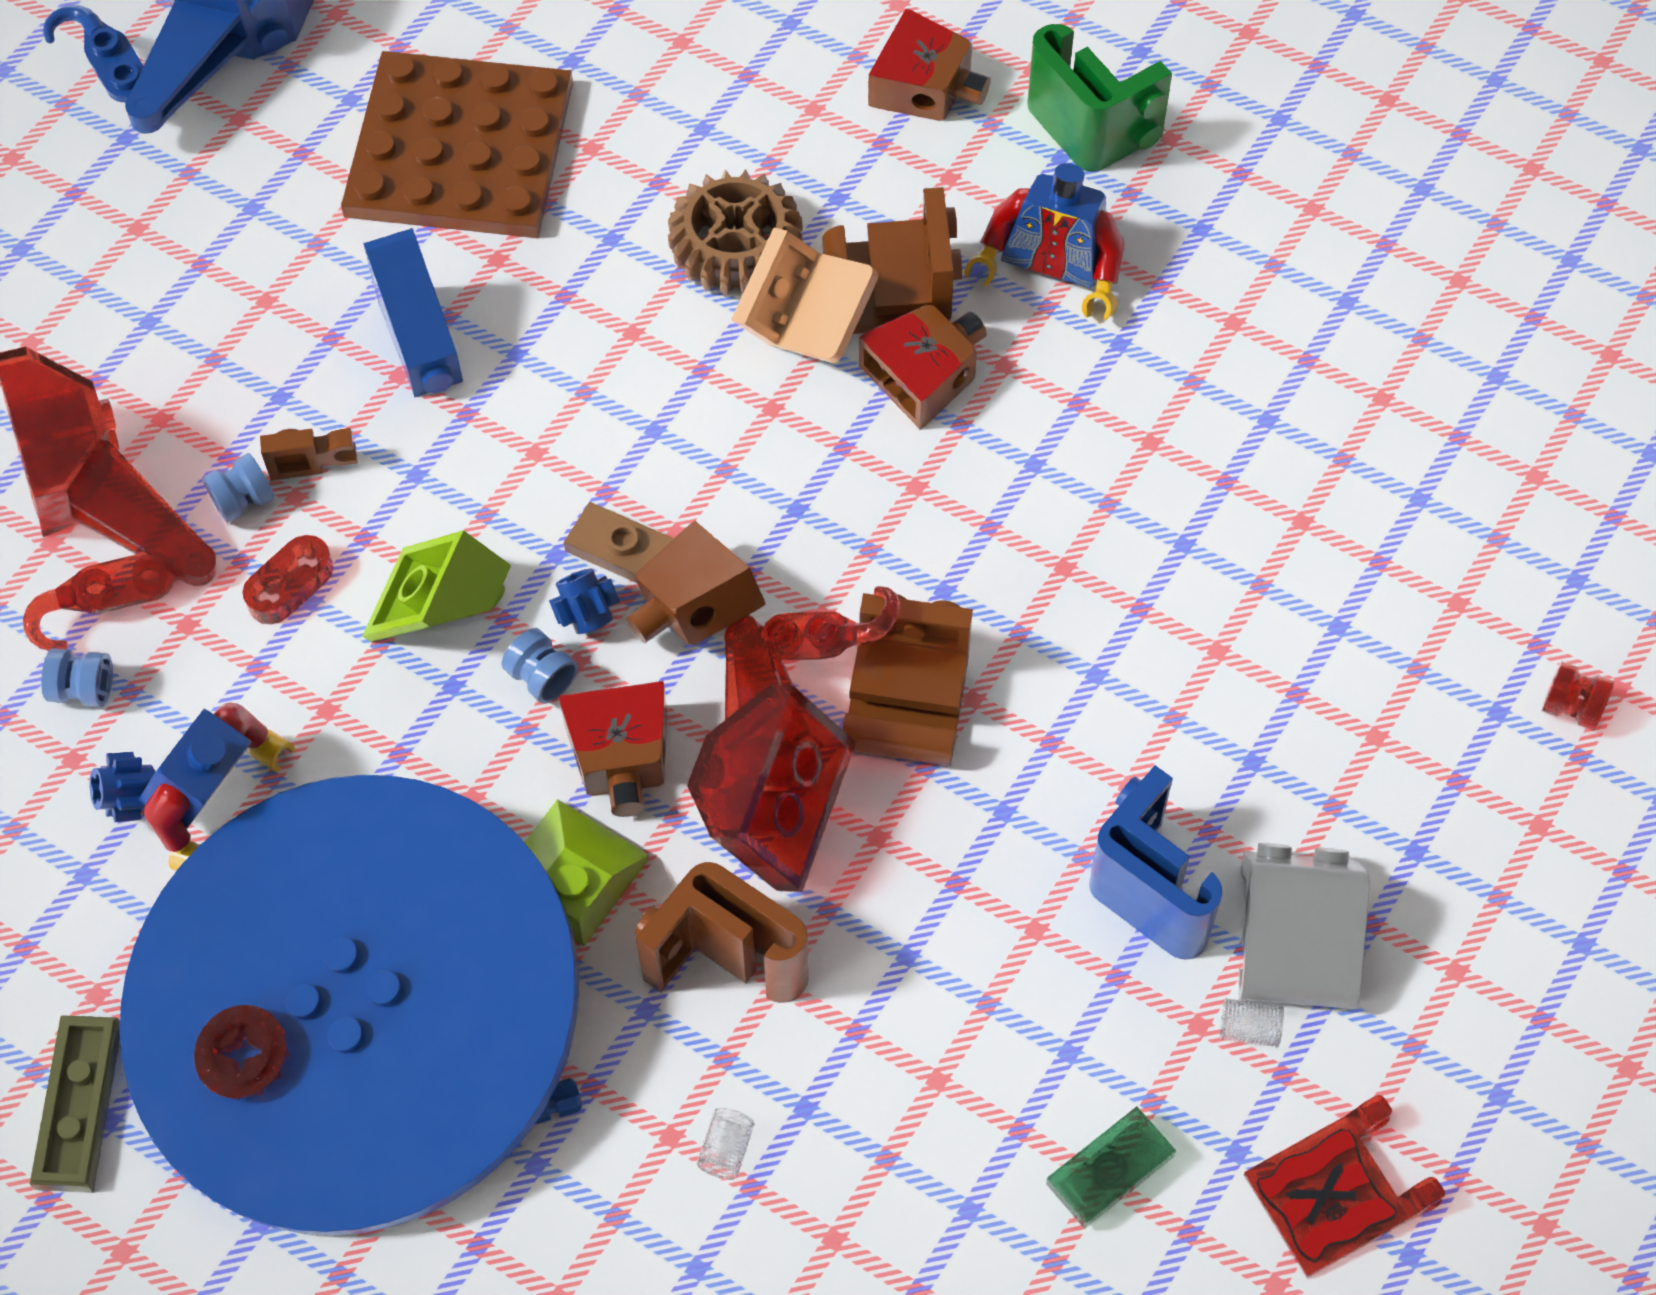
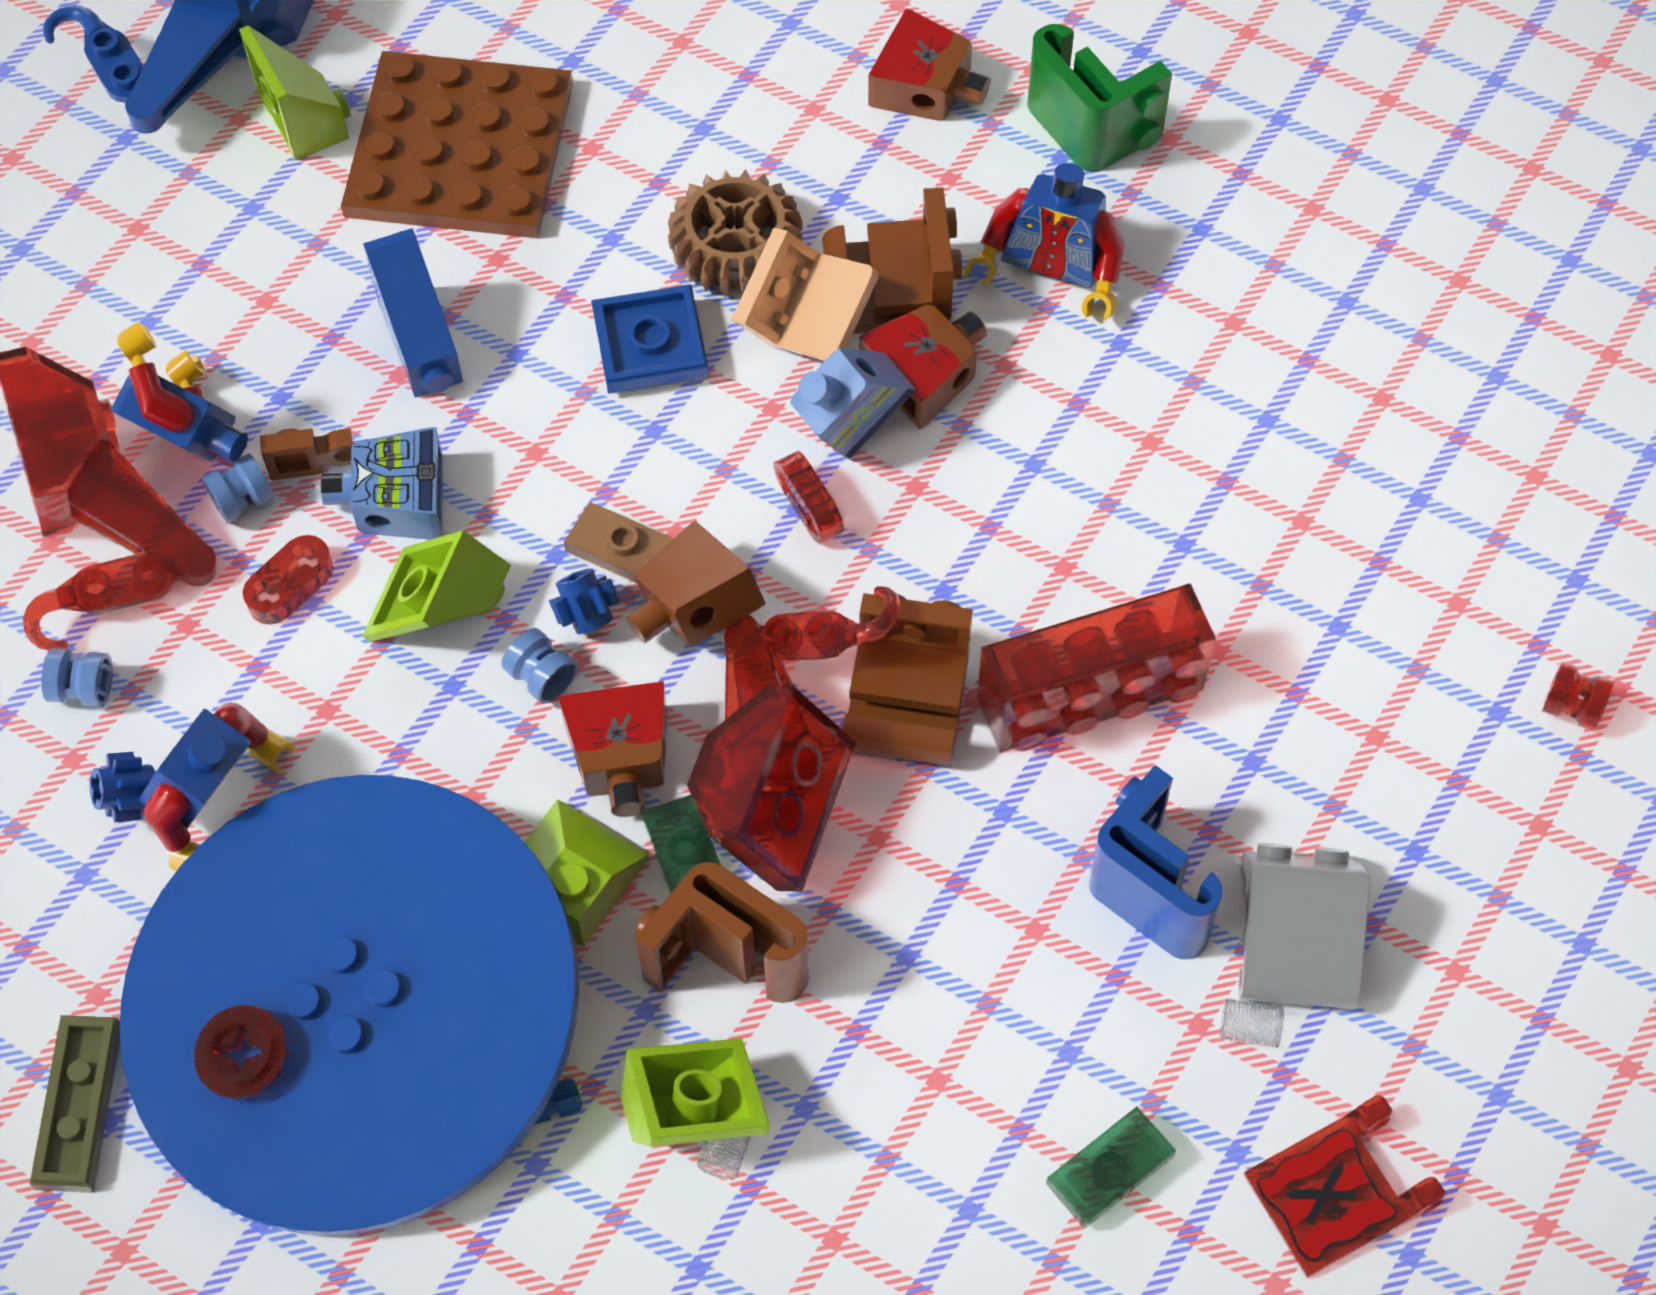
none -> torso [110,322,248,463]
none -> lime slope [239,26,351,161]
none -> medium blue torso [321,427,443,540]
none -> blue plate [591,284,709,394]
none -> lime slope [621,1038,770,1147]
none -> clear green plate [640,794,721,894]
none -> clear red beam [773,450,844,544]
none -> medium blue torso [790,348,916,460]
none -> clear red brick [977,583,1216,753]

